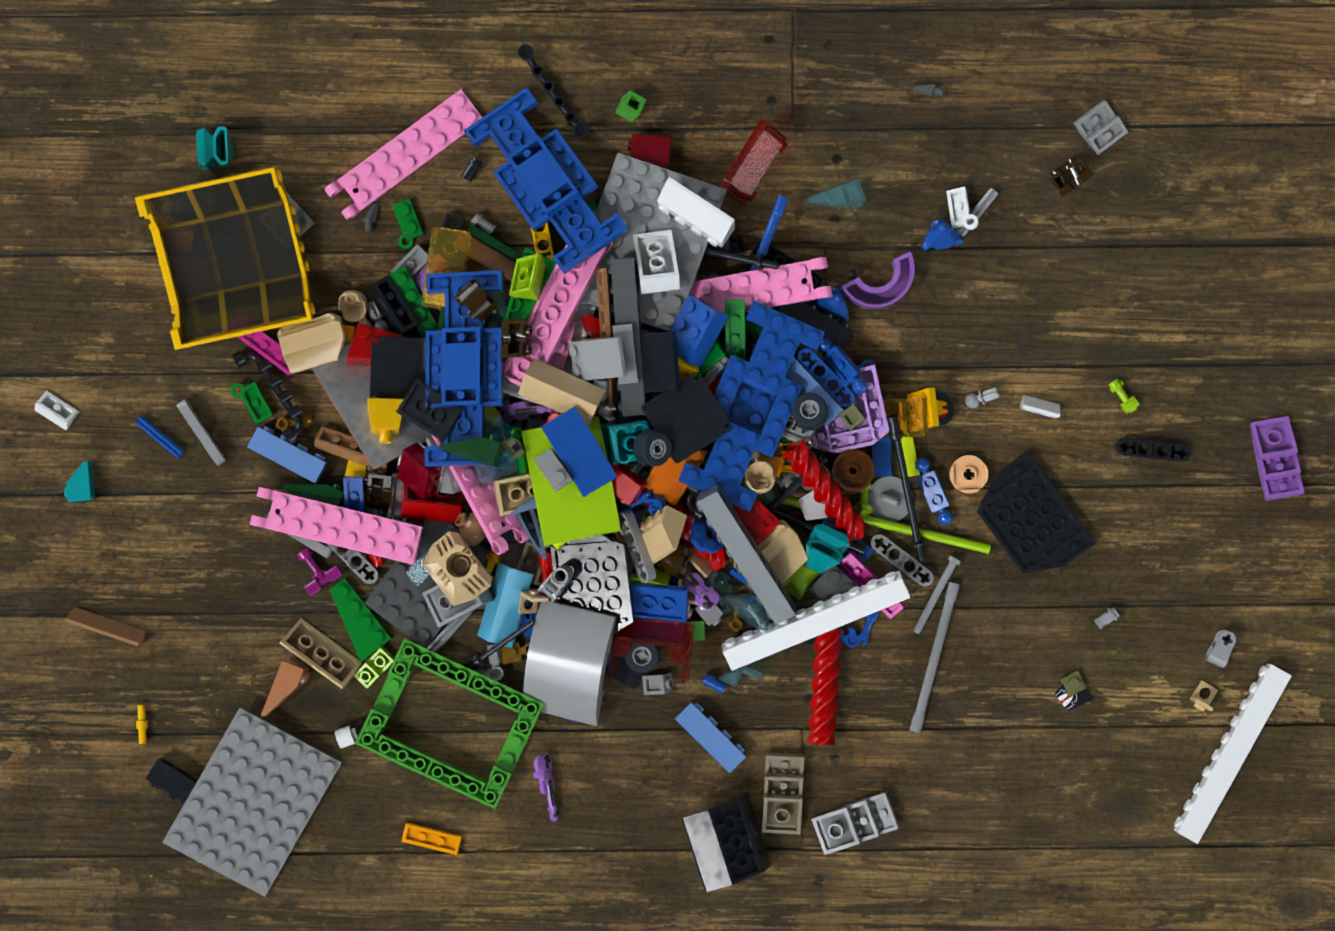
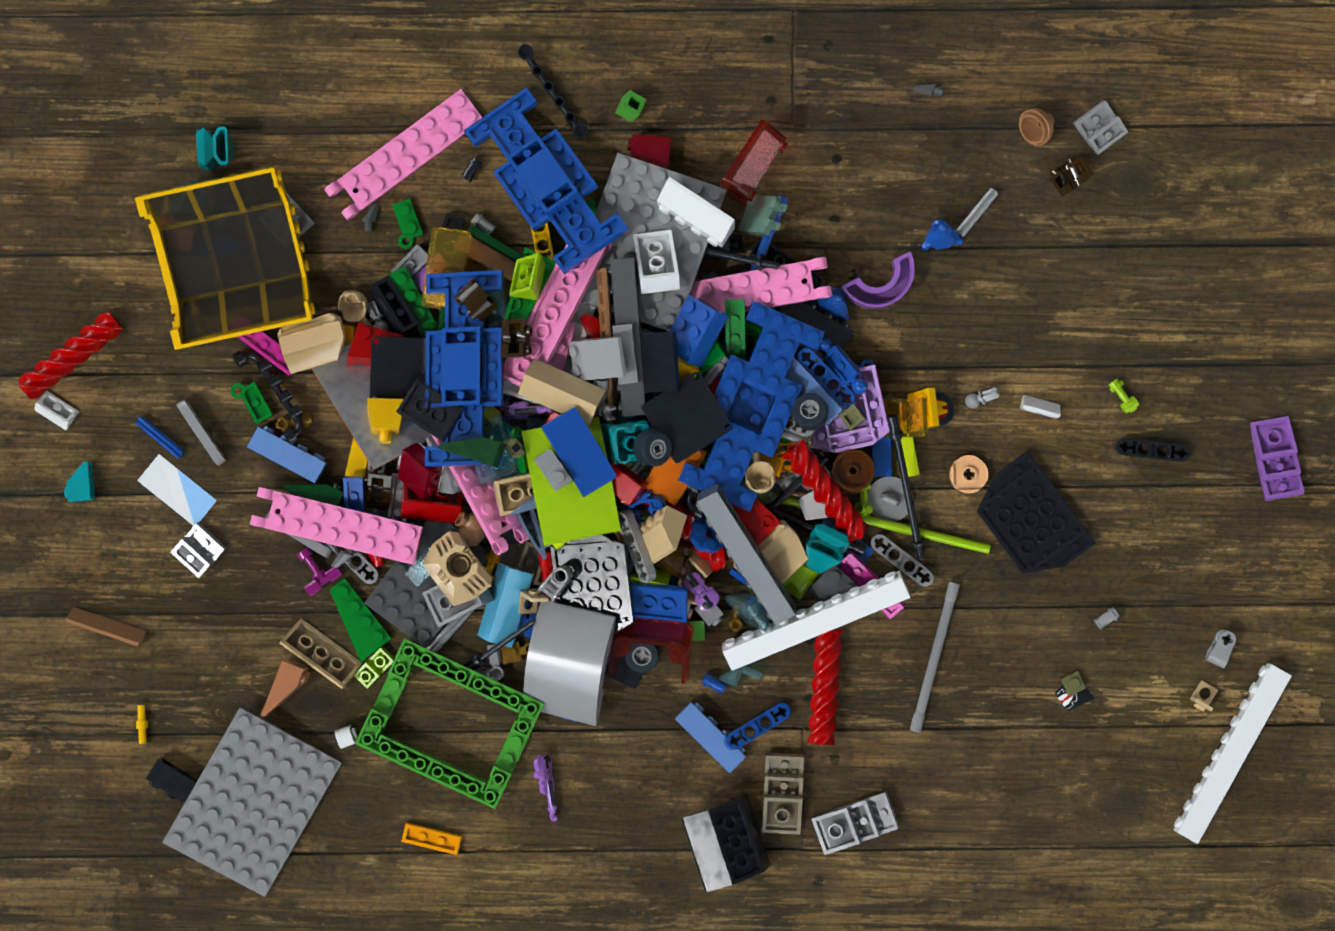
medium nougat slope [314,426,390,472] -> none
light grey bracket [642,673,674,695] -> none
clear light blue hair [705,571,732,614] -> none
clear light blue slope [803,179,866,210] -> none
blue helmet [839,611,879,648] -> none
light grey bar [914,555,961,634] -> none
blue plate [915,457,953,525] -> none
white hinge [946,187,979,230] -> none
none -> red piece [17,311,123,400]
none -> sticker [137,454,217,526]
none -> slope [170,522,227,578]
none -> dark grey bar [331,548,355,568]
none -> blue beam [724,703,791,750]
none -> sand green tile [738,195,788,236]
none -> medium nougat piece [1019,108,1054,146]

